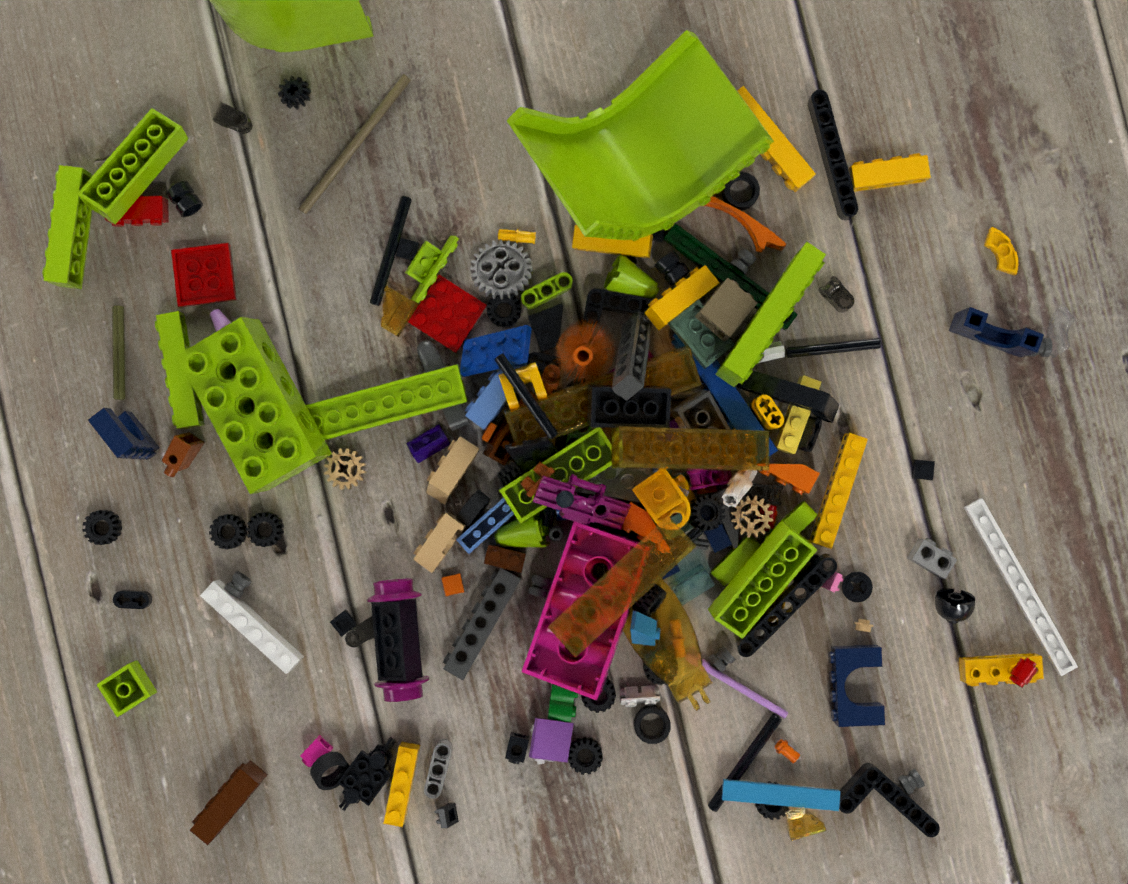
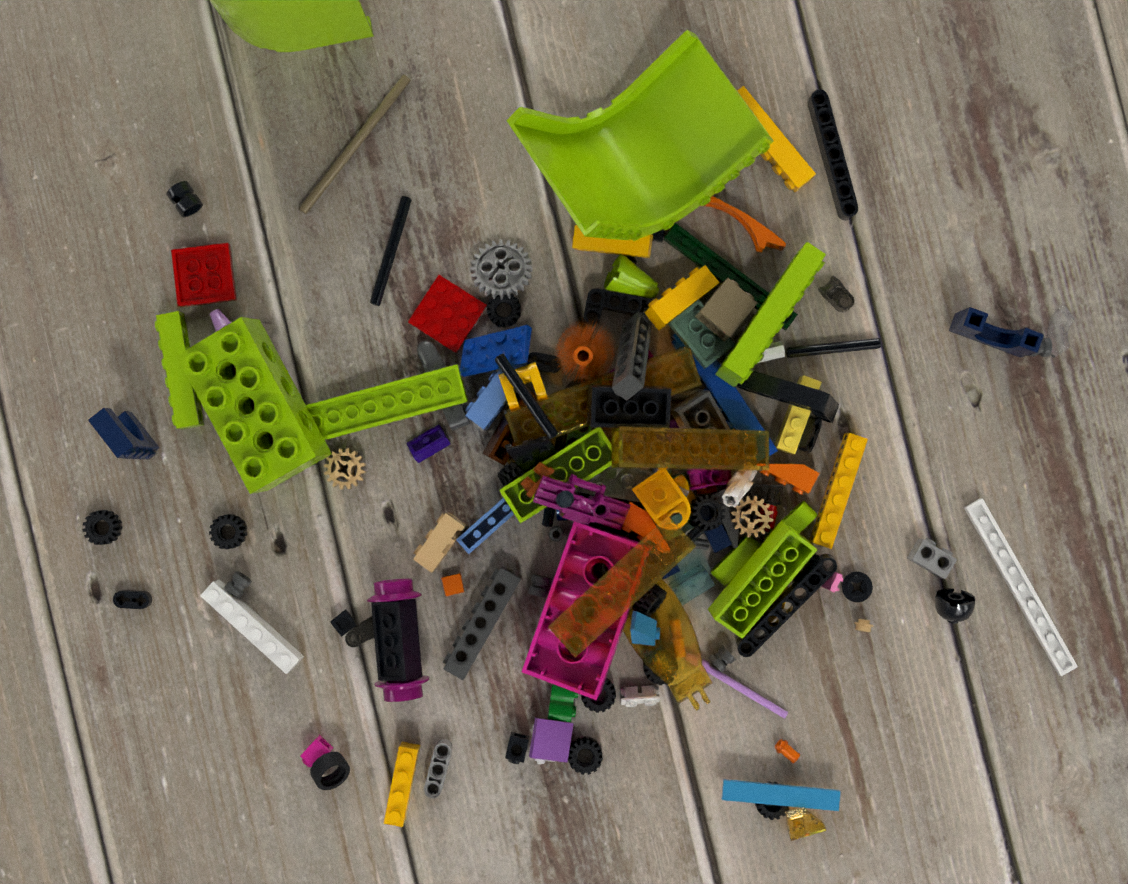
lime brick [42,165,93,289] -> none
lime brick [77,108,189,225] -> none
lime brick [96,660,157,717] -> none
red brick [105,196,169,227] -> none
olive axle [112,305,125,400] -> none
dark orange torso [162,432,205,477] -> none
reddish brown brick [190,760,268,846] -> none
clear smoke piece [212,102,253,134] -> none
black tyre [246,512,284,547] -> none
black gear [278,76,311,110] -> none
black piece [337,737,396,811] -> none
clear yellow wing [381,286,418,337] -> none
black plate [396,238,420,261] -> none
lime bracket [405,235,459,303] -> none
tan wedge [426,437,479,505] -> none
black tile [434,803,459,828] -> none
black tyre [456,490,490,527] -> none
orange tile [482,423,497,443] -> none
reddish brown brick [484,544,526,573] -> none
lime cone [494,510,550,548] -> none
yellow axle [498,229,536,244] -> none
lime beam [521,272,573,309] -> none
black wing [528,303,563,352] -> none
dark orange hips [541,364,561,398] -> none
black tyre [634,705,671,744] -> none
black wheel [654,250,690,286] -> none
black axle [708,714,782,812] -> none
black tyre [722,172,760,211] -> none
dark grey wheel [730,248,756,274] -> none
yellow connector [750,395,784,430] -> none
dark blue arch [828,645,885,727] -> none
black beam [839,763,940,838] -> none
yellow brick [848,153,931,192] -> none
dark grey wheel [898,768,925,795] -> none
black plate [912,459,935,481] -> none
yellow brick [959,653,1044,686] -> none
yellow tile [984,227,1018,276] -> none
red brick [1009,657,1038,688] -> none

